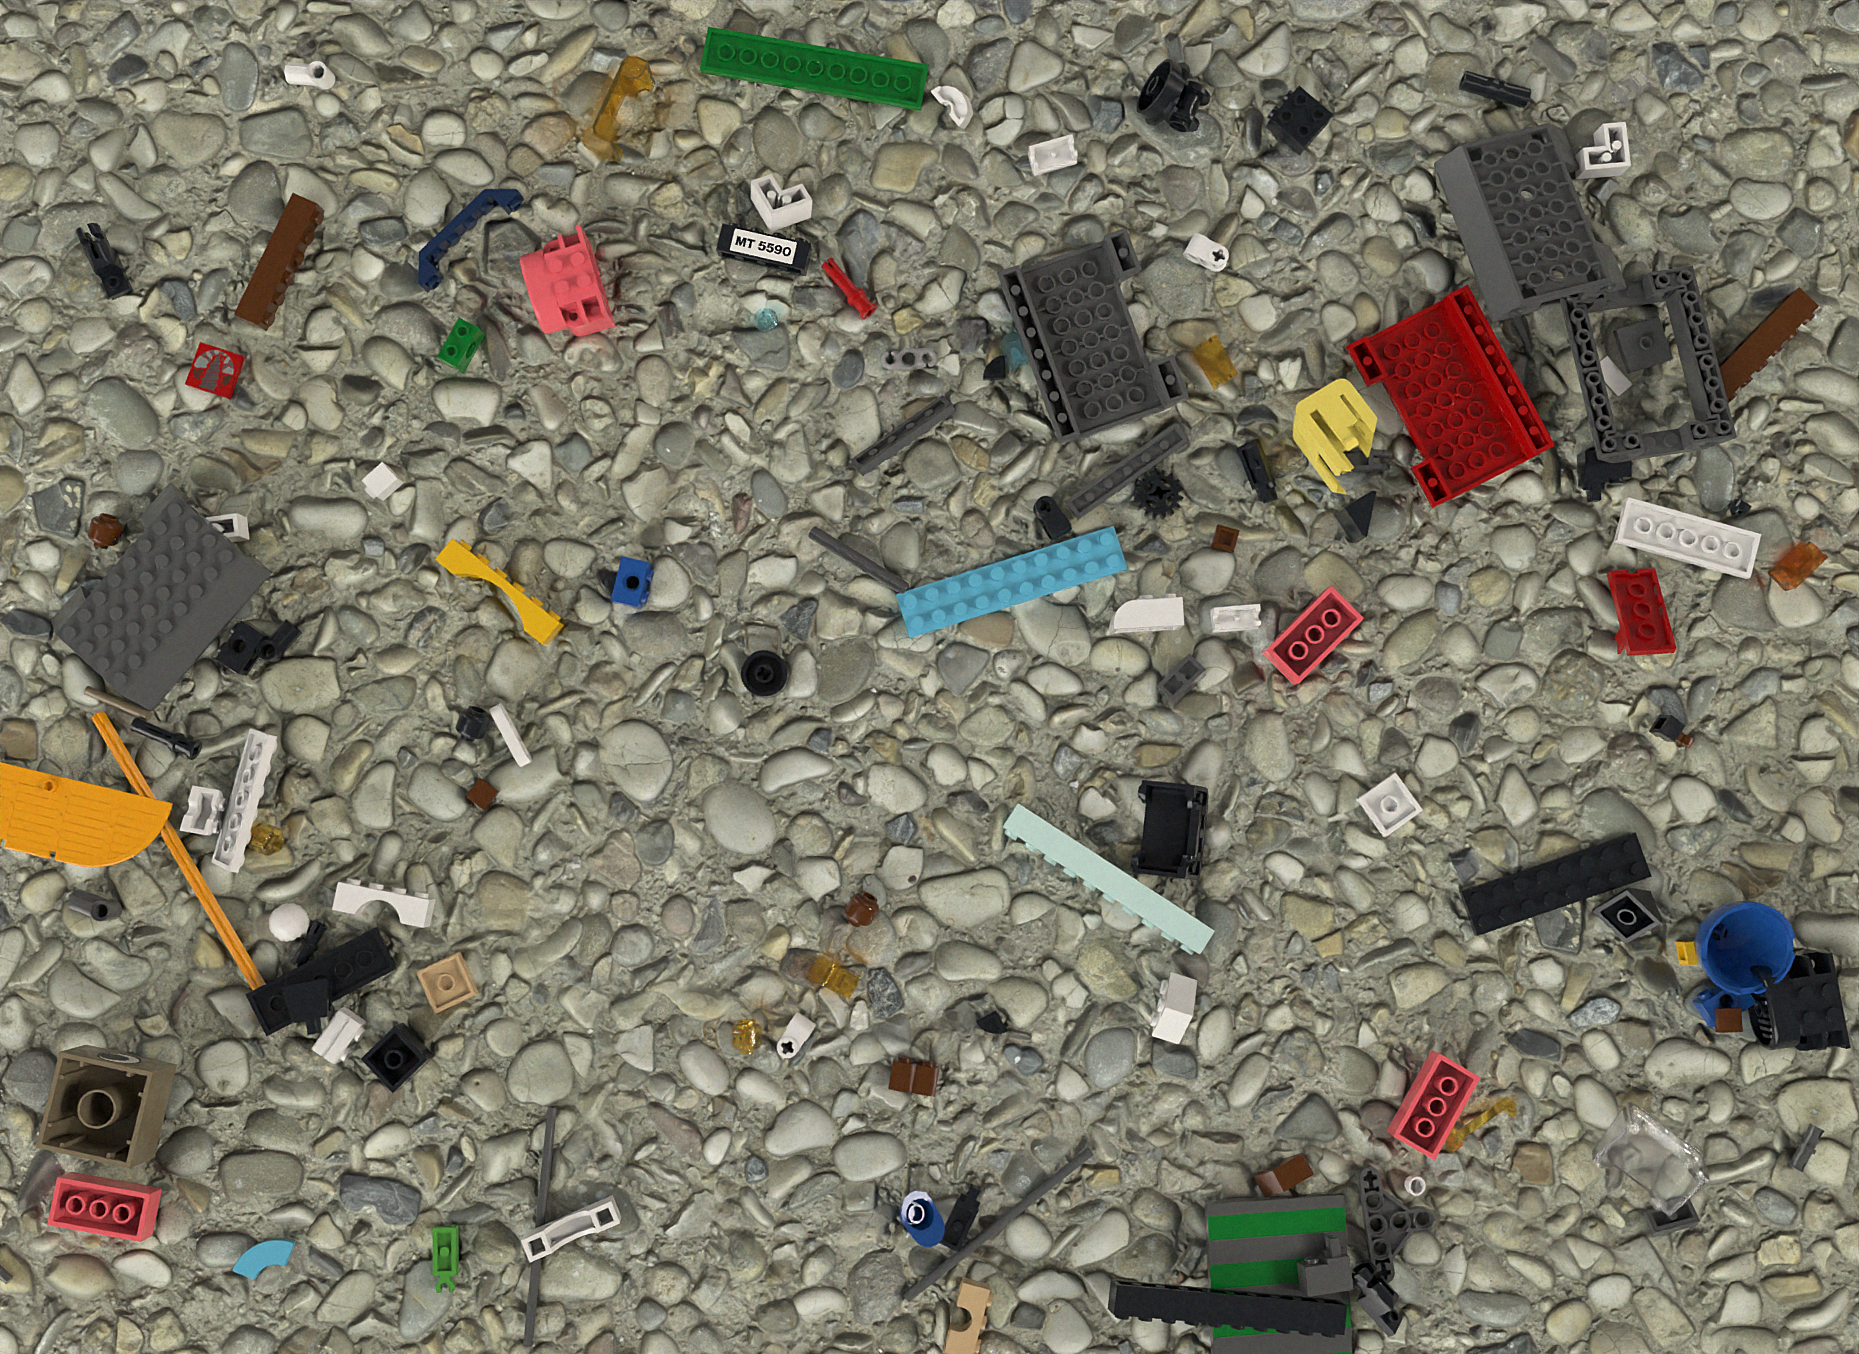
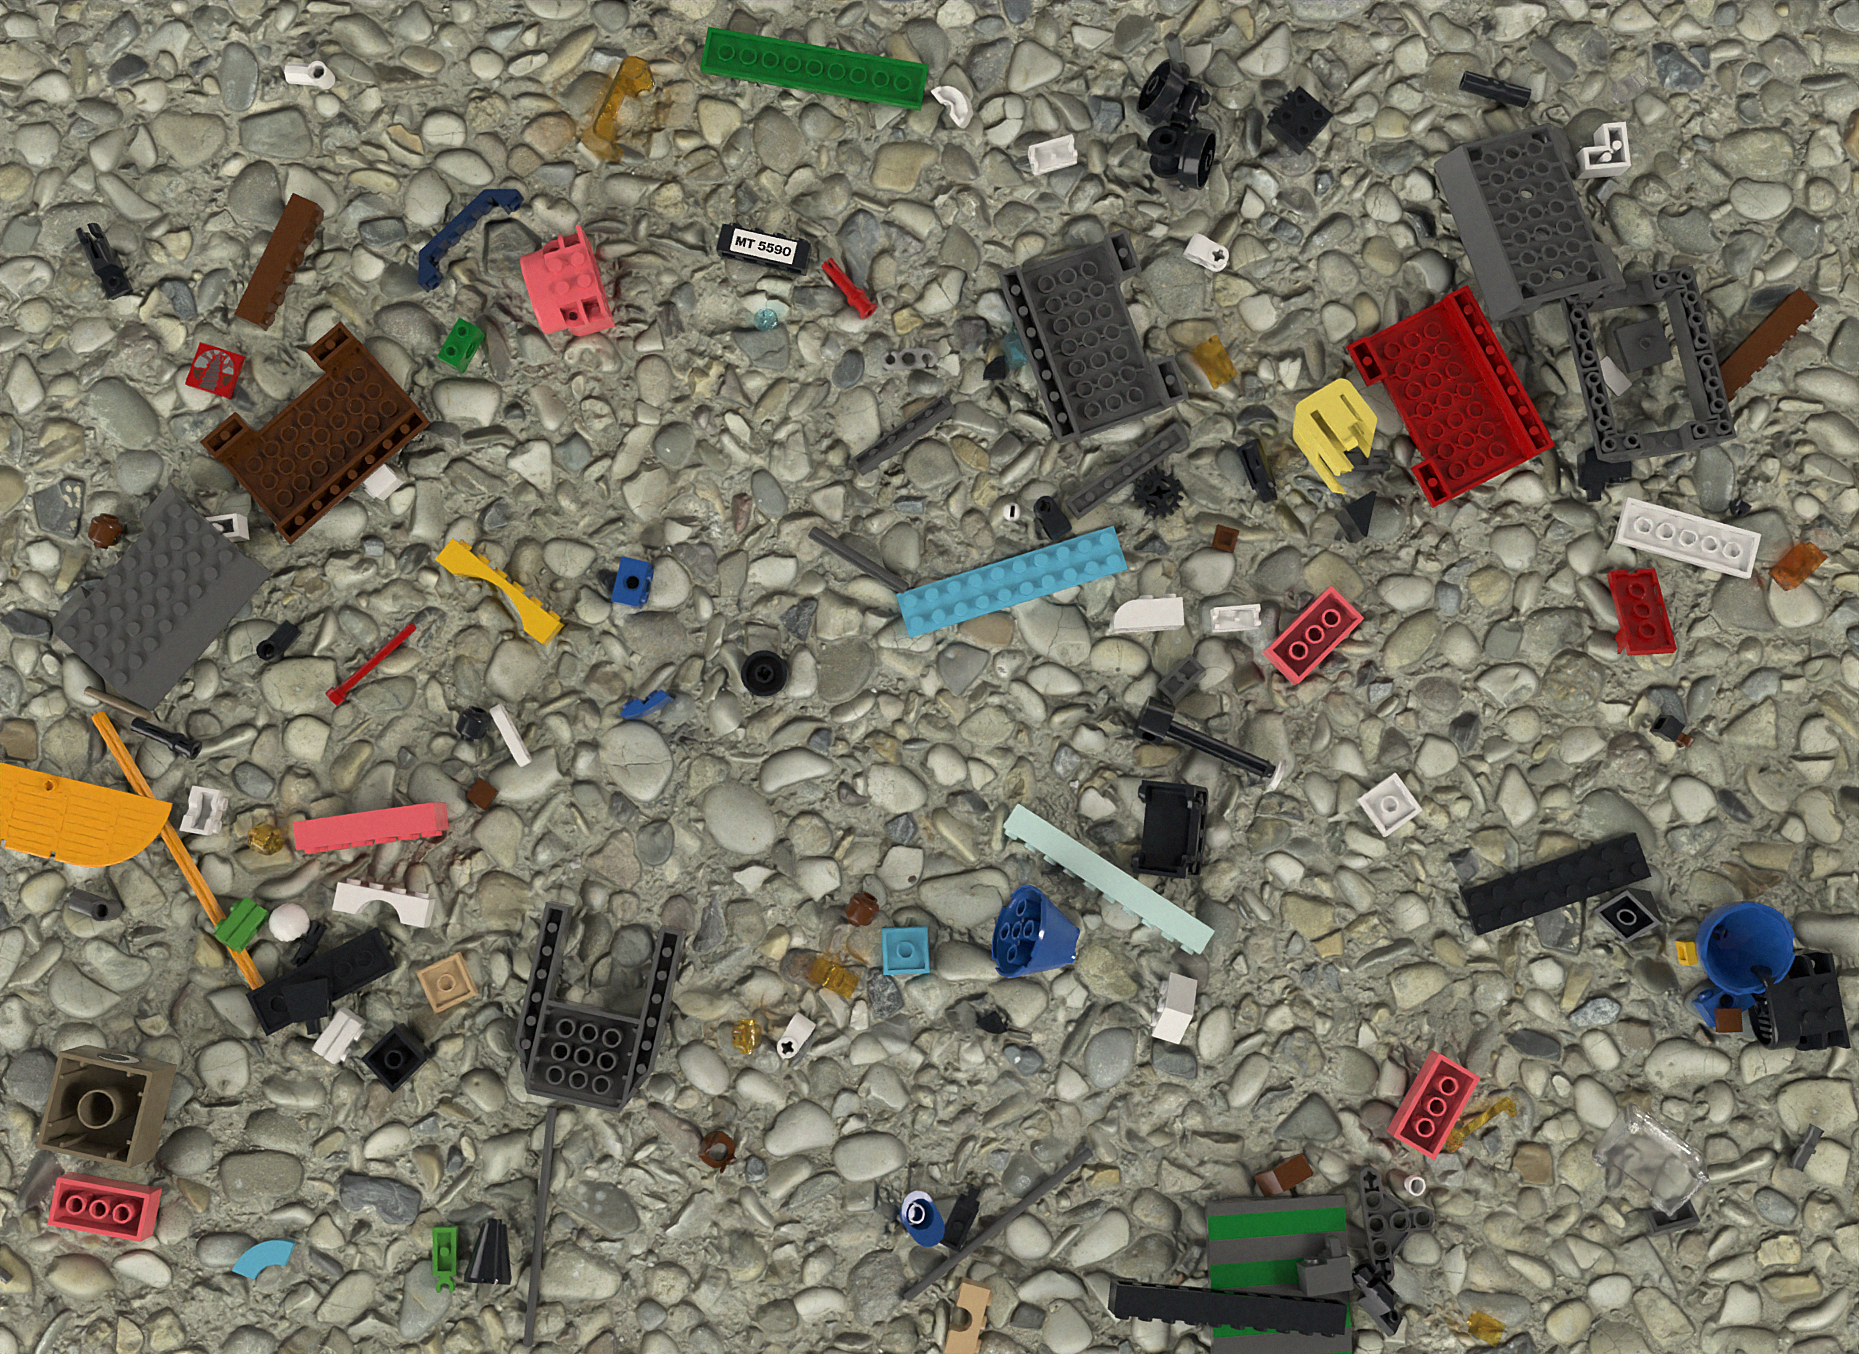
white plate [212,728,277,873] -> none
black brick [215,620,270,676] -> none
white arch [521,1195,621,1262] -> none
white brick [751,174,812,232] -> none
reddish brown brick [888,1056,939,1097] -> none
none -> reddish brown slope [200,321,431,545]
none -> bright green brick [214,897,270,954]
none -> coral brick [293,802,449,854]
none -> red piece [325,623,416,706]
none -> black cone [464,1218,512,1285]
none -> dark grey wedge [514,901,687,1113]
none -> blue slope [620,689,674,720]
none -> reddish brown piece [698,1131,737,1174]
none -> medium azure tile [881,926,930,975]
none -> blue cone [992,885,1080,978]
none -> white hinge [1003,502,1021,522]
none -> black piece [1132,696,1287,791]
none -> black piece [1147,122,1216,192]
none -> clear yellow bracket [1466,1310,1507,1347]

